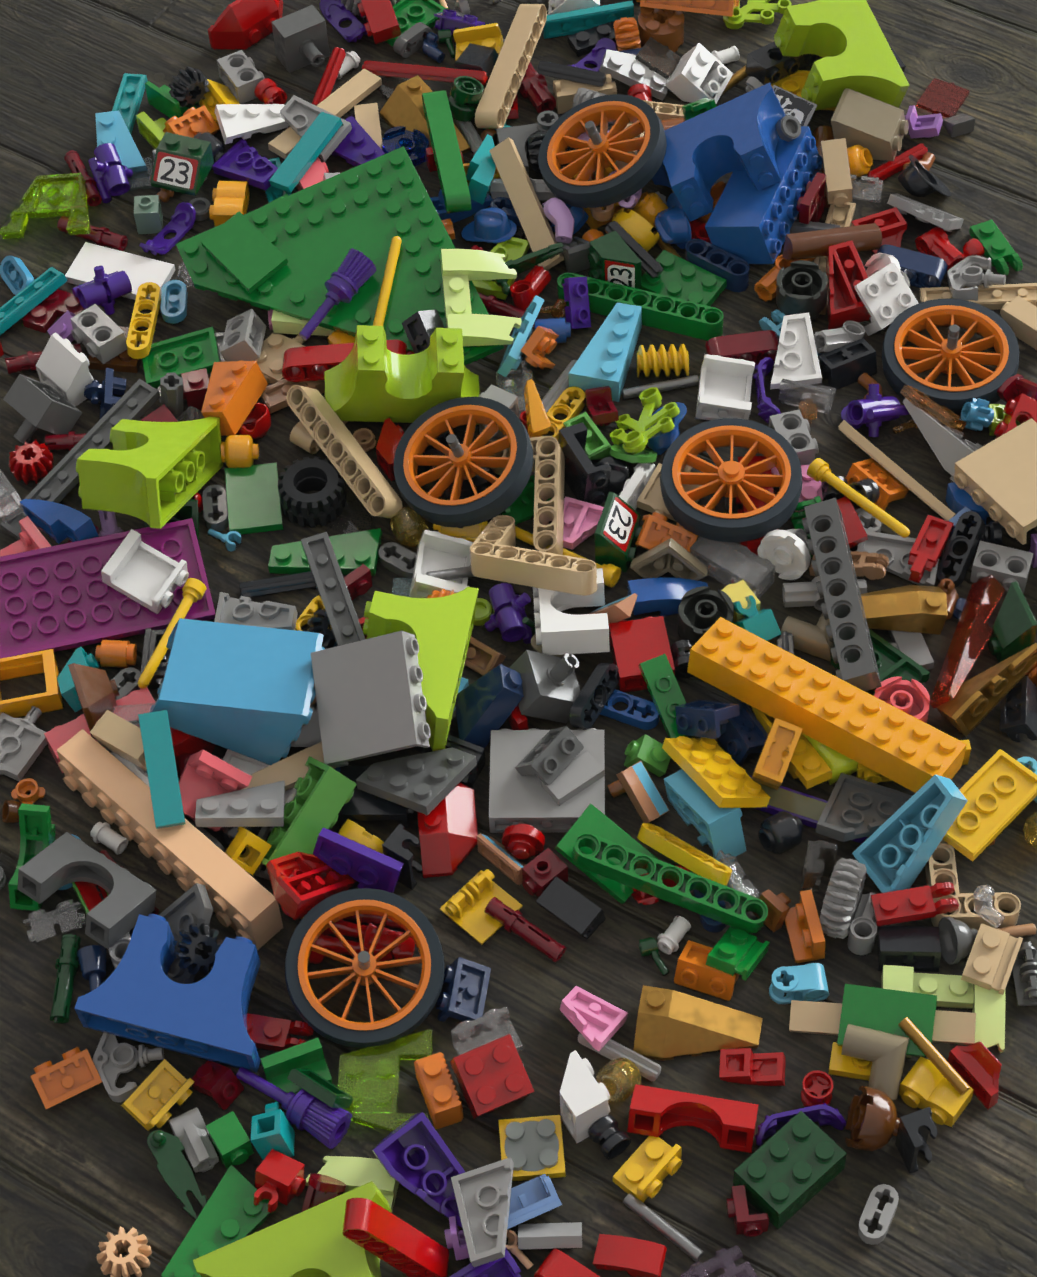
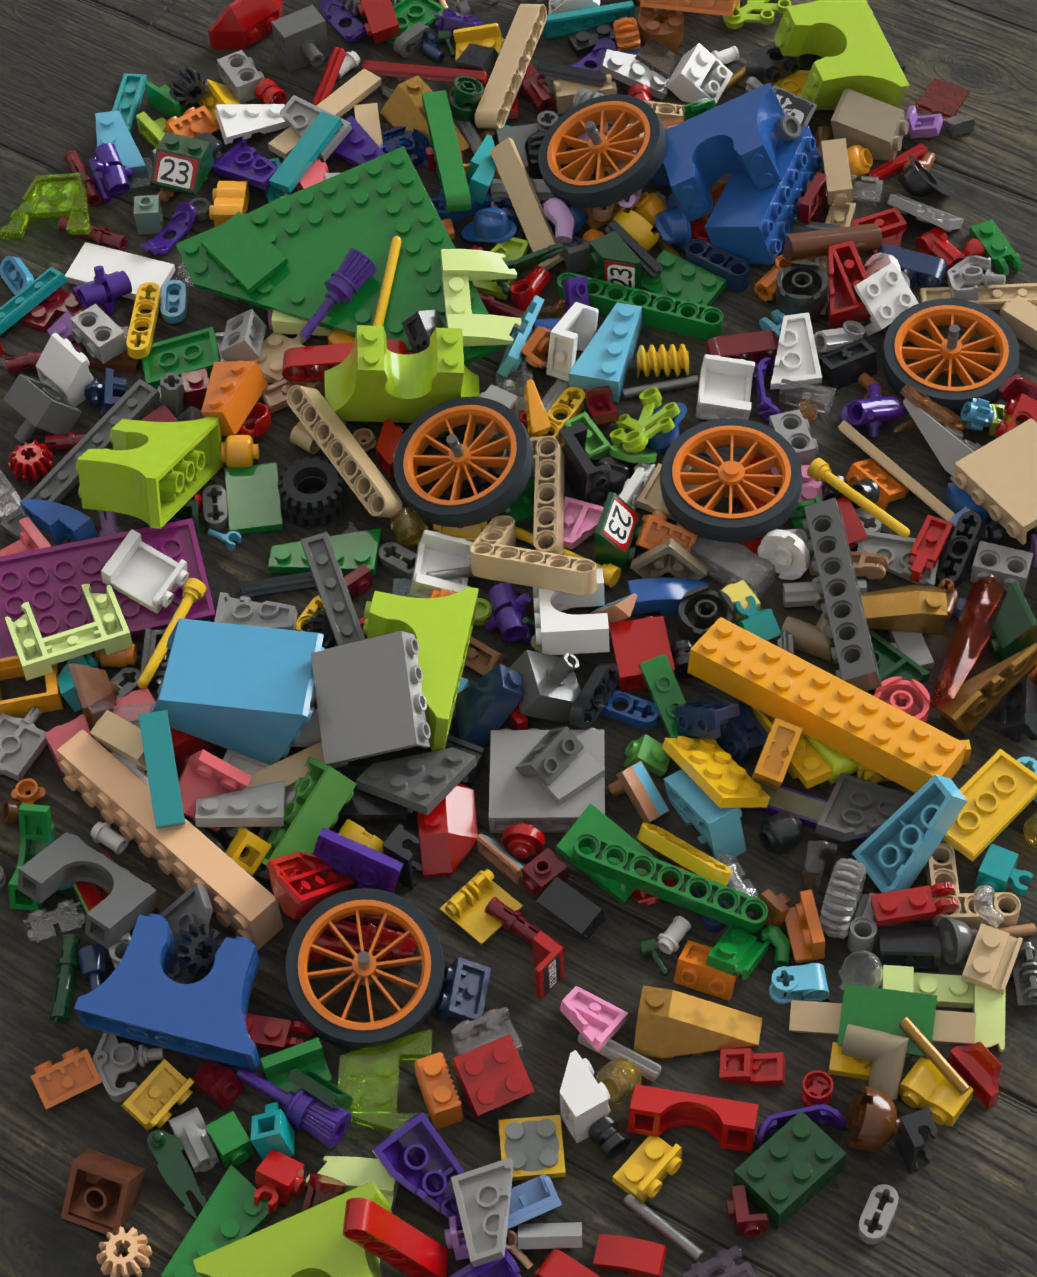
none -> yellowish green wedge [5,584,133,681]
none -> copper slope [61,1149,145,1236]
none -> red panel [532,930,564,1000]
none -> white panel [546,302,599,382]
none -> green arm [760,925,791,967]
none -> clear hair [838,950,883,991]
none -> teal brick [975,843,1033,896]

